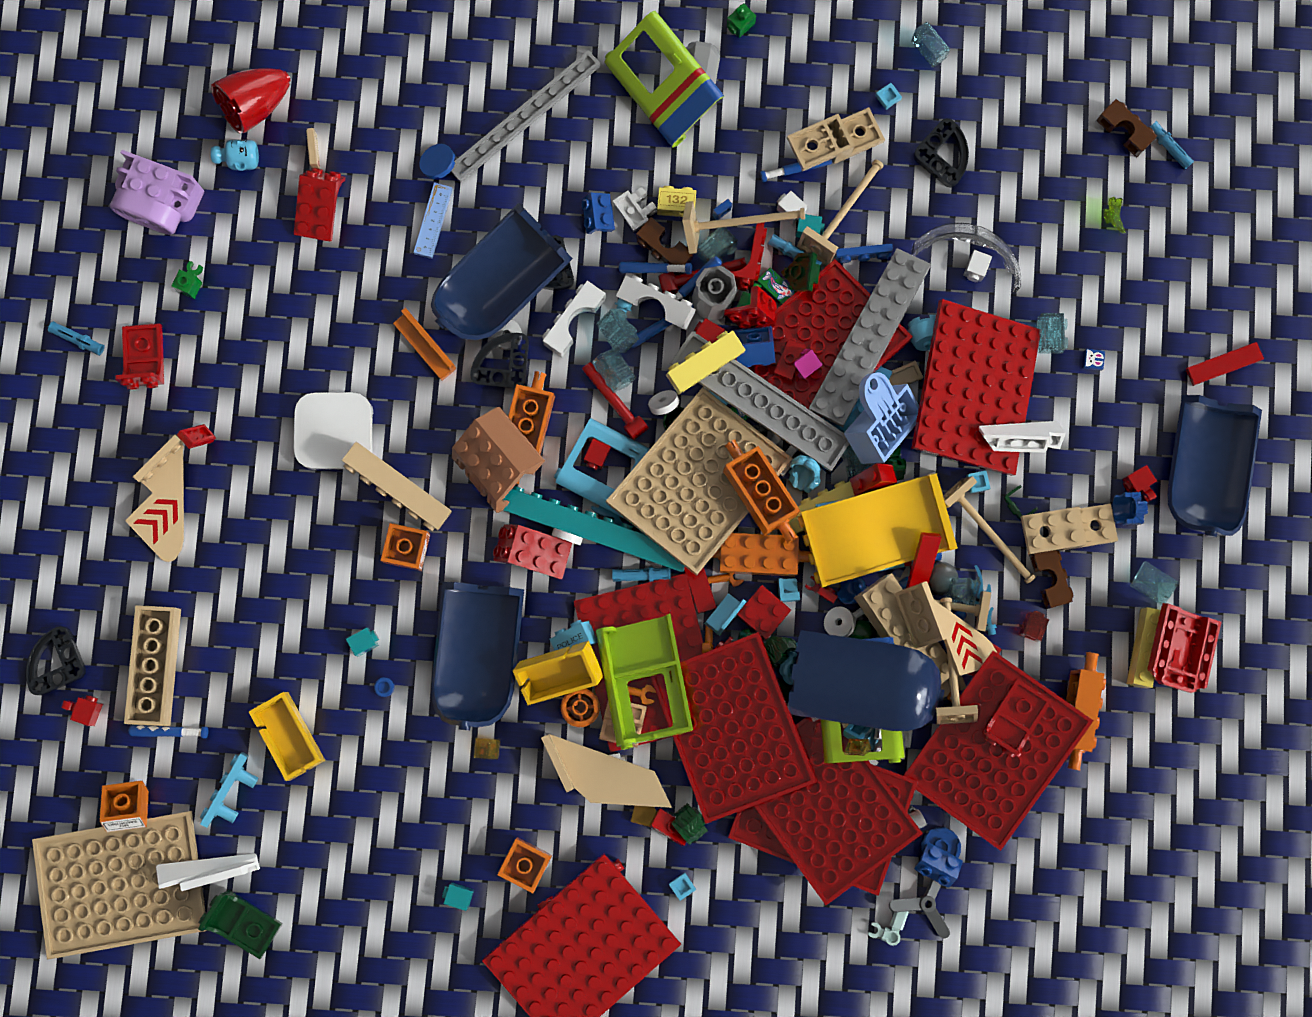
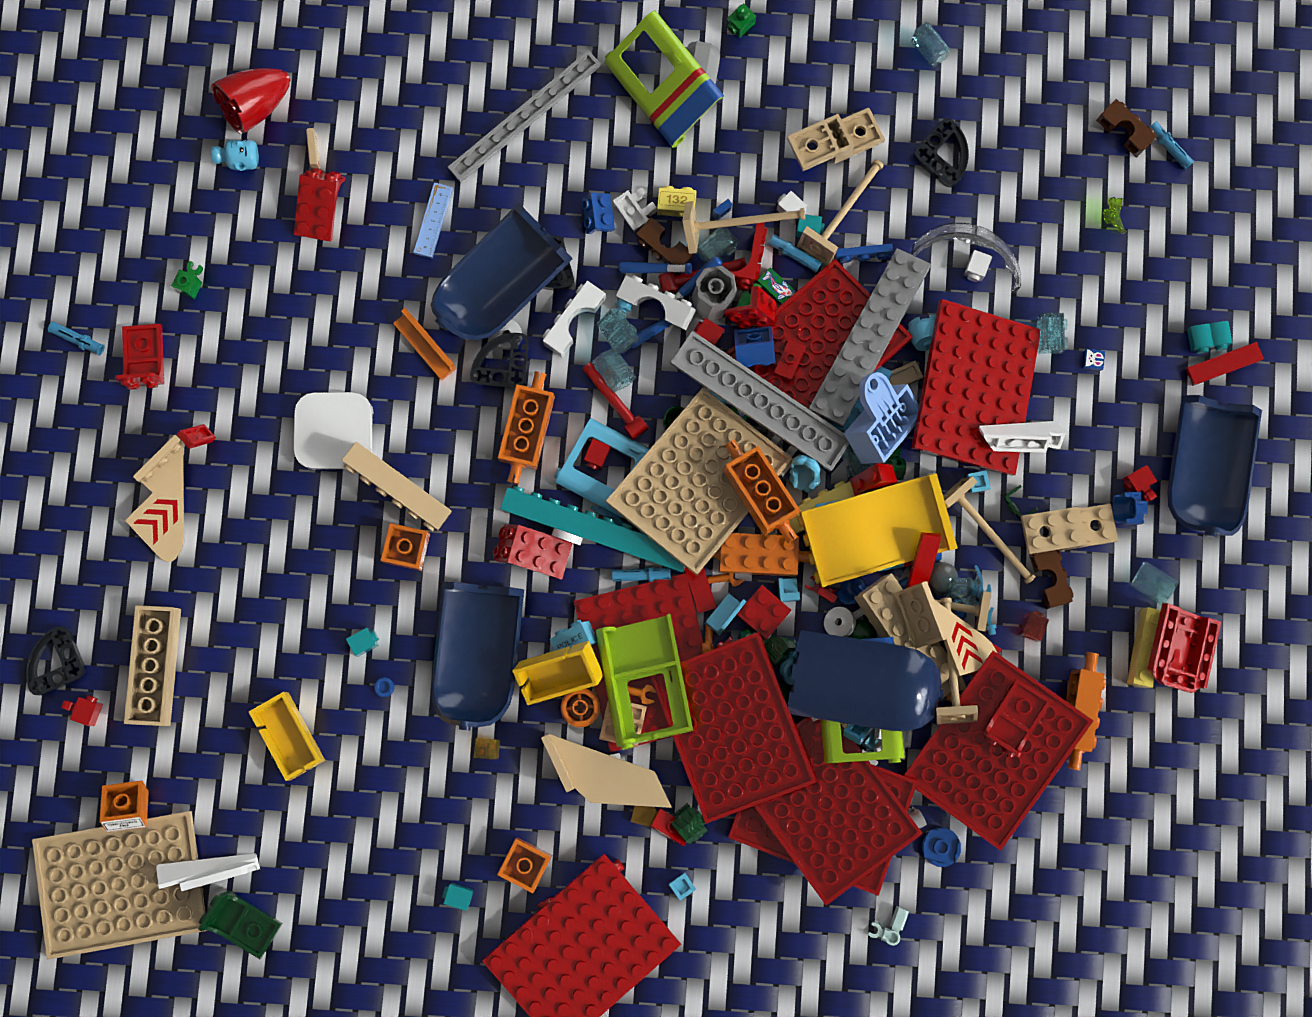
lavender brick [110,150,204,235] -> none
blue piece [128,724,209,739] -> none
medium azure plate [199,752,259,828] -> none
blue tile [419,144,455,179] -> none
nougat slope [452,407,545,513] -> none
white piece [648,390,679,415] -> none
light yellow brick [666,331,746,395] -> none
blue piece [760,158,833,182] -> none
dark green plate [781,252,820,292] -> none
dark pink panel [793,349,822,379] -> none
clear yellow slope [844,738,871,756] -> none
medium azure plate [875,83,902,110] -> none
dark grey piece [889,879,950,939] -> none
blue bracket [914,842,963,888] -> none
none -> teal brick [1187,321,1232,354]

